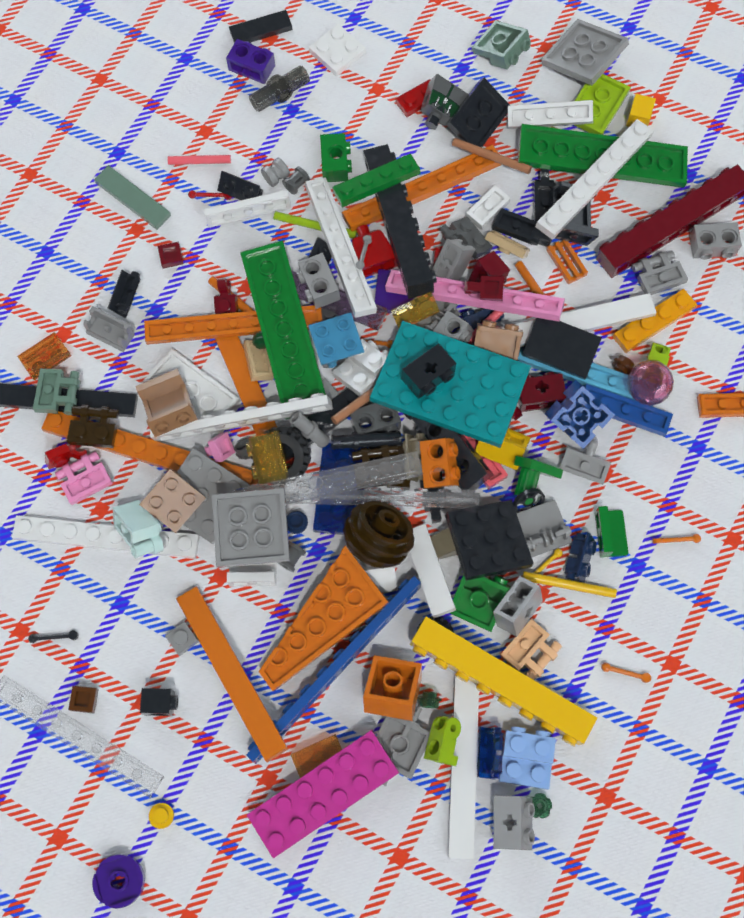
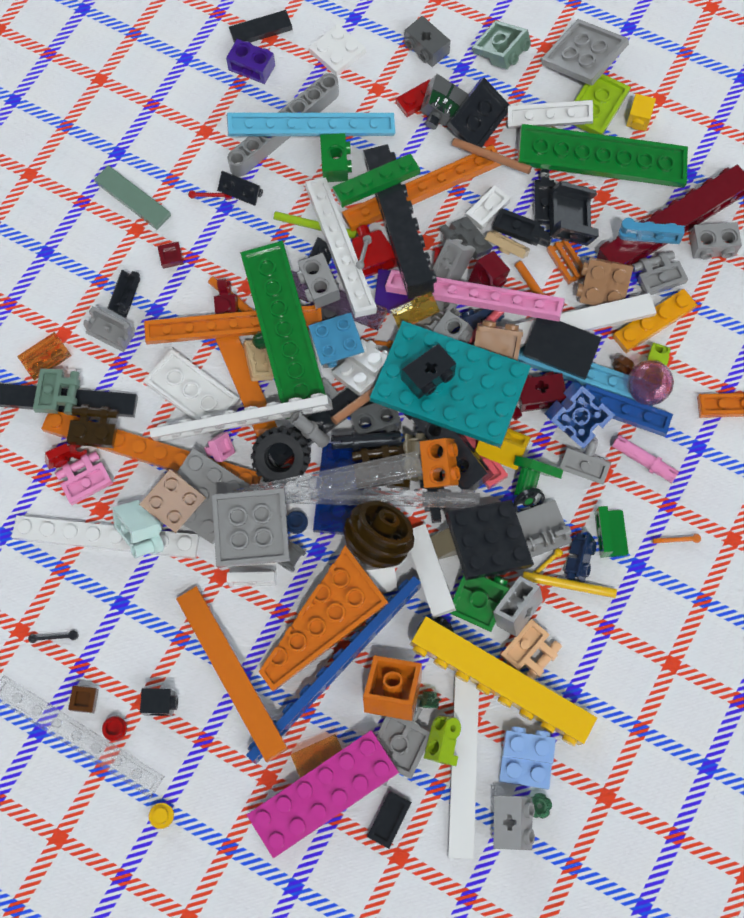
dark purple plate [92,855,145,909] -> none
medium nougat panel [136,369,198,437] -> none
light grey plate [165,621,199,656] -> none
coral bar [168,155,231,165] -> none
white tile [204,190,291,228] -> none
dark grey plate [234,439,254,460] -> none
clear yellow brick [246,431,289,484] -> none
clear smoke piece [249,66,310,112] -> none
light grey wheel [261,157,290,187] -> none
dark grey bush [282,166,310,195] -> none
dark red plate [464,276,504,301] -> none
clear blue hinge [477,726,504,780] -> none
white plate [535,119,654,240] -> none
orange hinge [601,662,651,683] -> none
none -> red plate [102,716,127,741]
none -> medium azure plate [226,113,395,136]
none -> light grey beam [227,73,339,177]
none -> black tile [367,791,412,849]
none -> dark grey brick [404,16,451,67]
none -> medium nougat plate [576,257,633,306]
none -> bright pink pin [612,435,679,484]
none -> dark azure plate [618,218,685,244]

